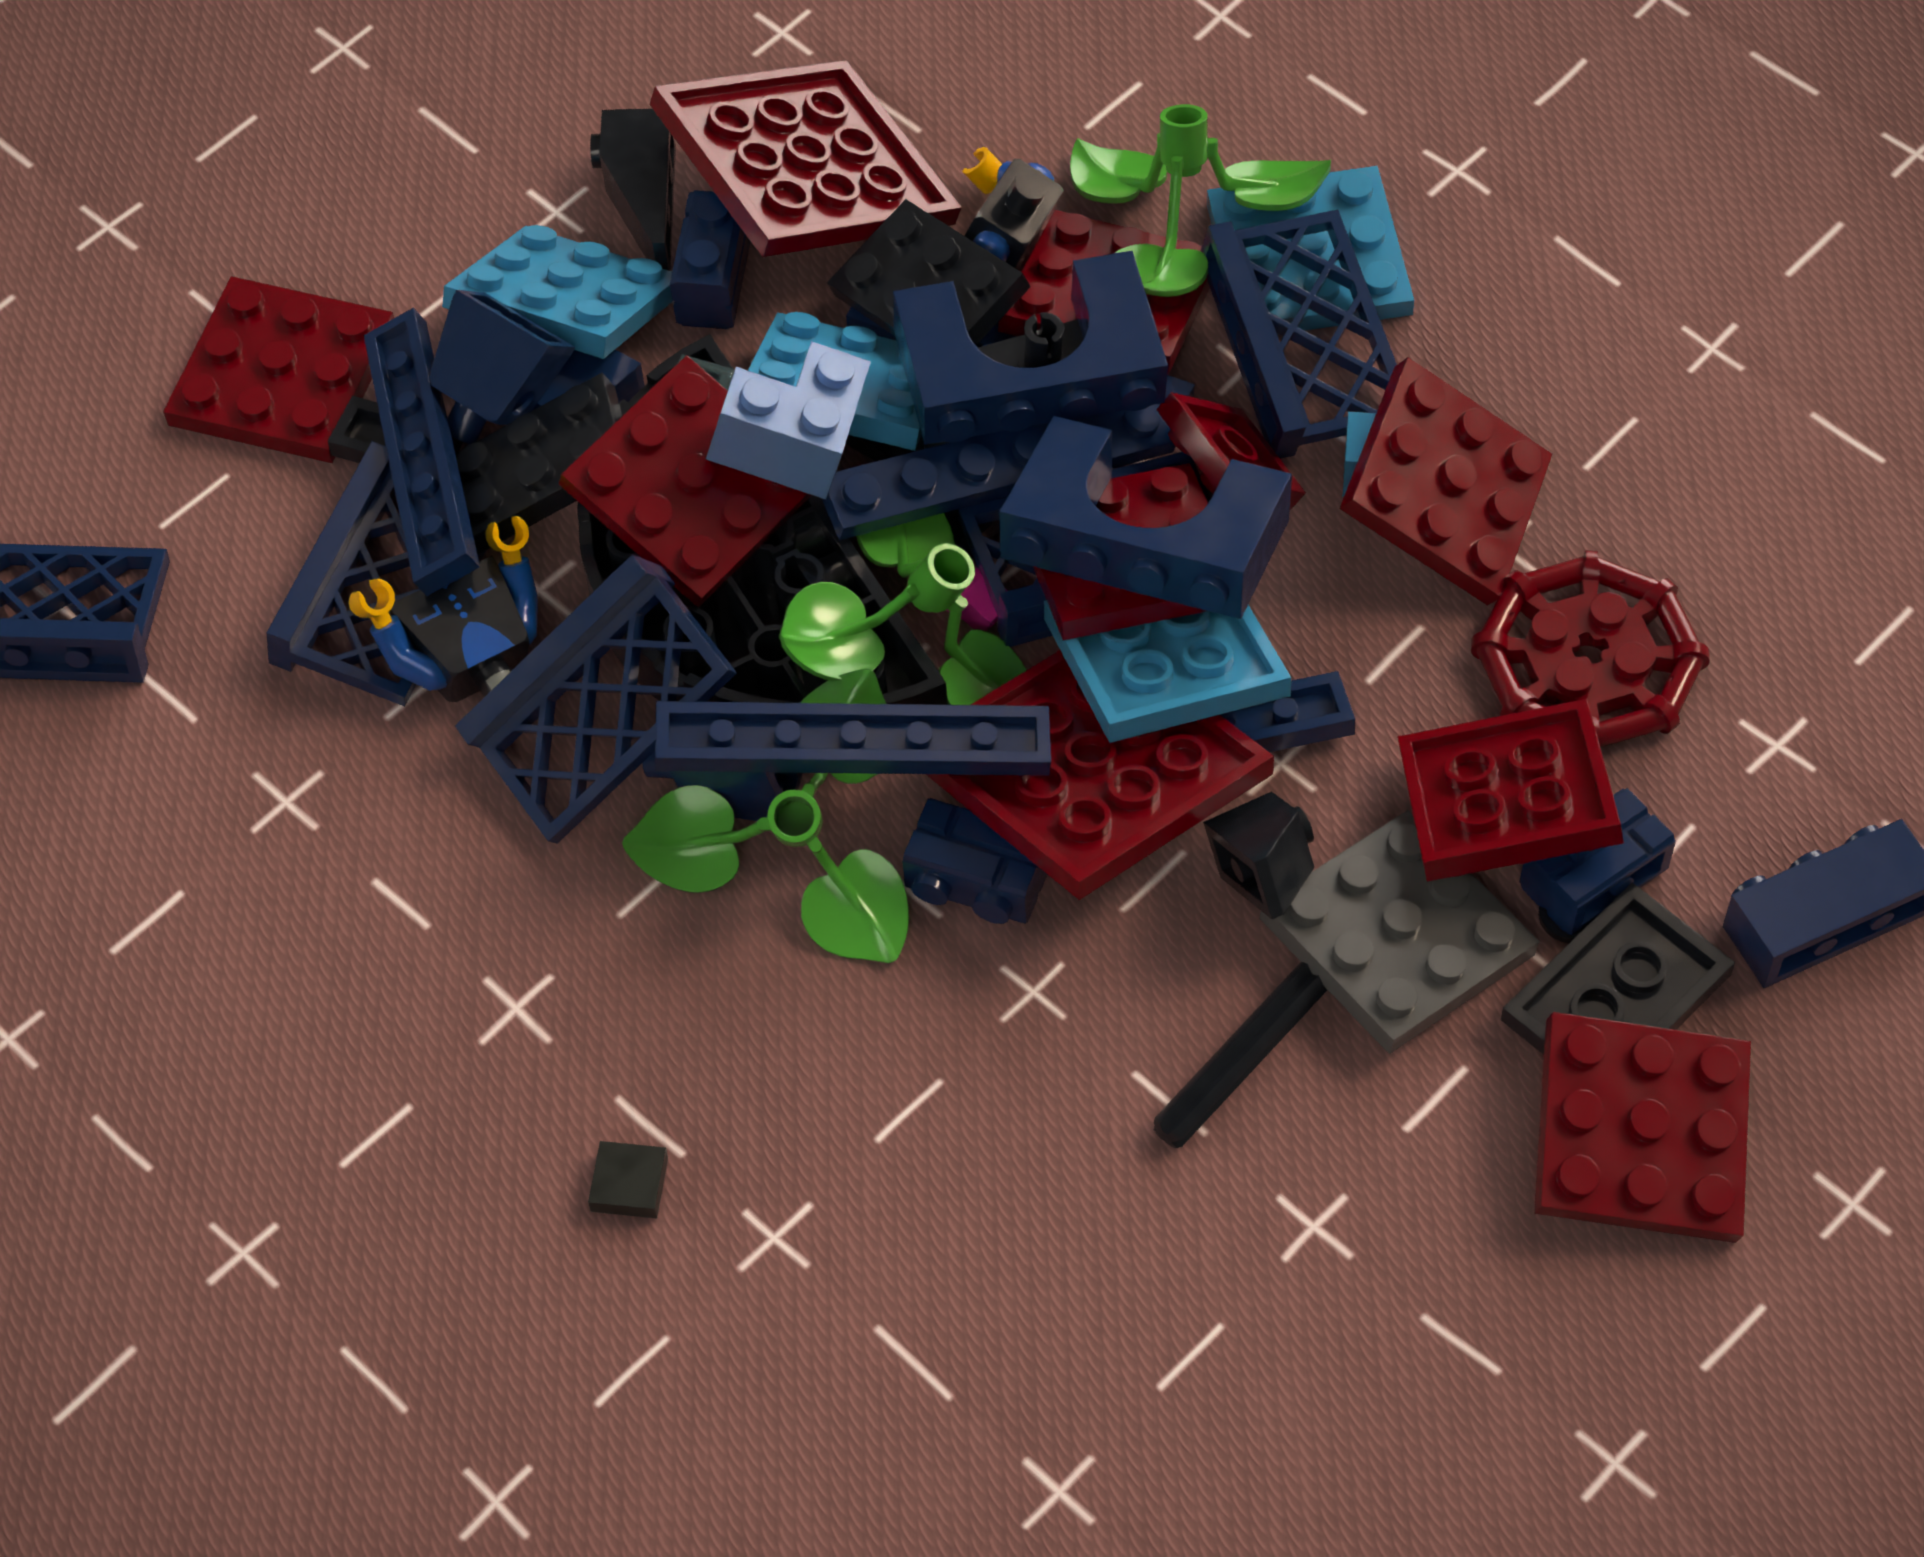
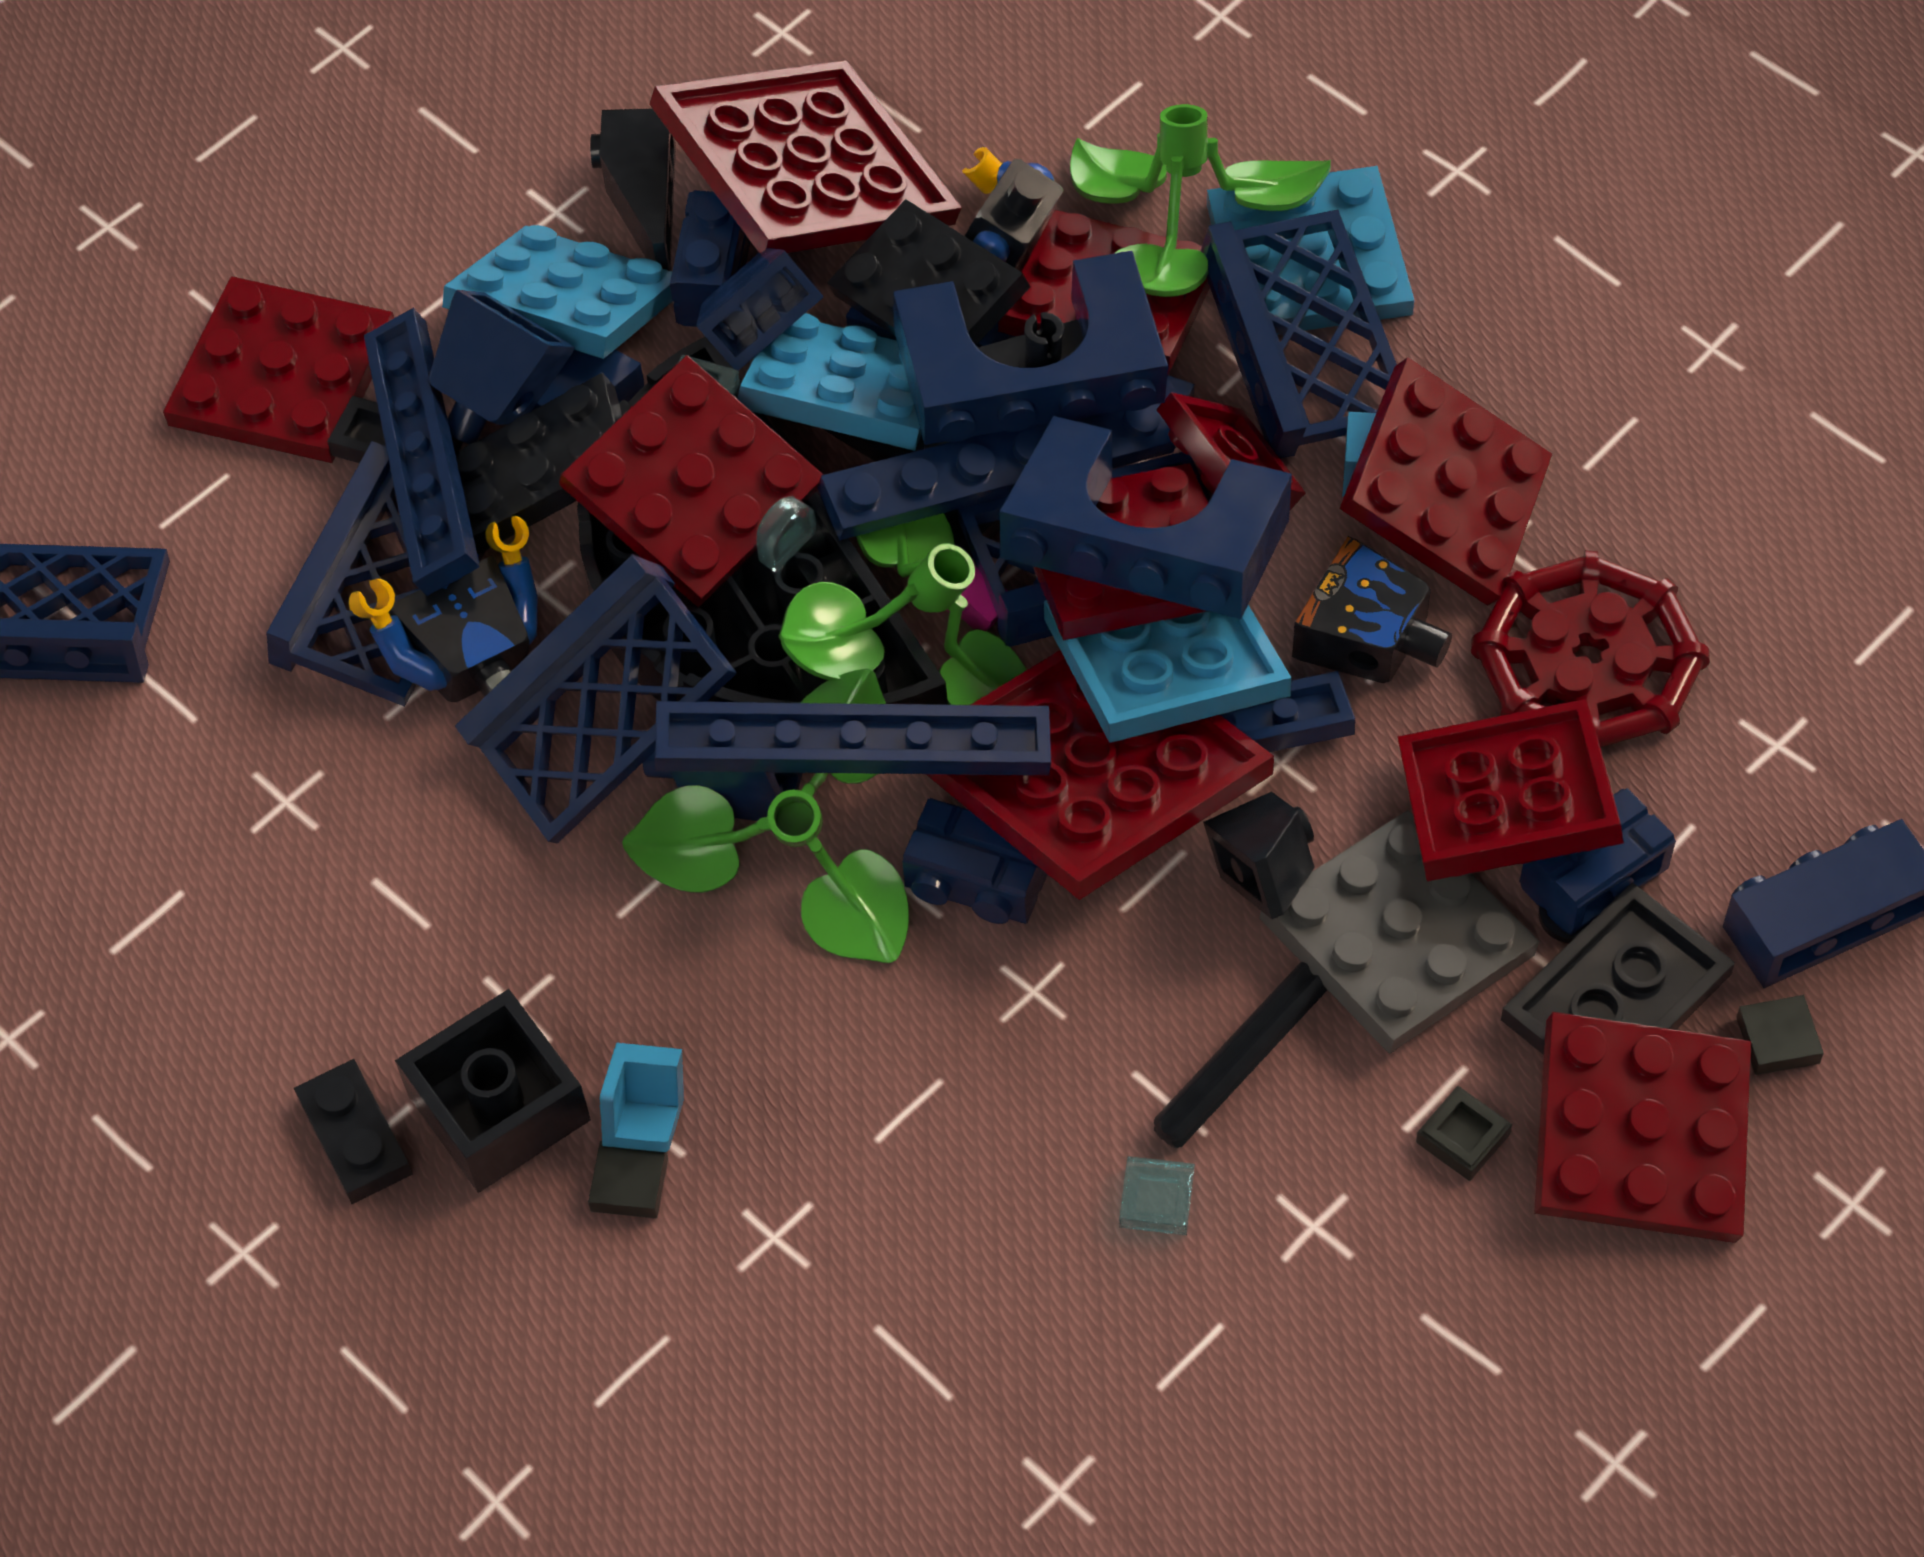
medium blue brick [706,341,871,499] -> none
none -> black plate [294,1059,413,1204]
none -> black brick [395,989,591,1193]
none -> dark azure panel [600,1043,684,1152]
none -> dark blue torso [696,248,824,372]
none -> clear light blue tile [756,496,817,572]
none -> clear light blue tile [1119,1156,1195,1235]
none -> torso [1292,536,1452,683]
none -> pearl dark grey tile [1416,1086,1512,1181]
none -> pearl dark grey tile [1736,995,1824,1075]

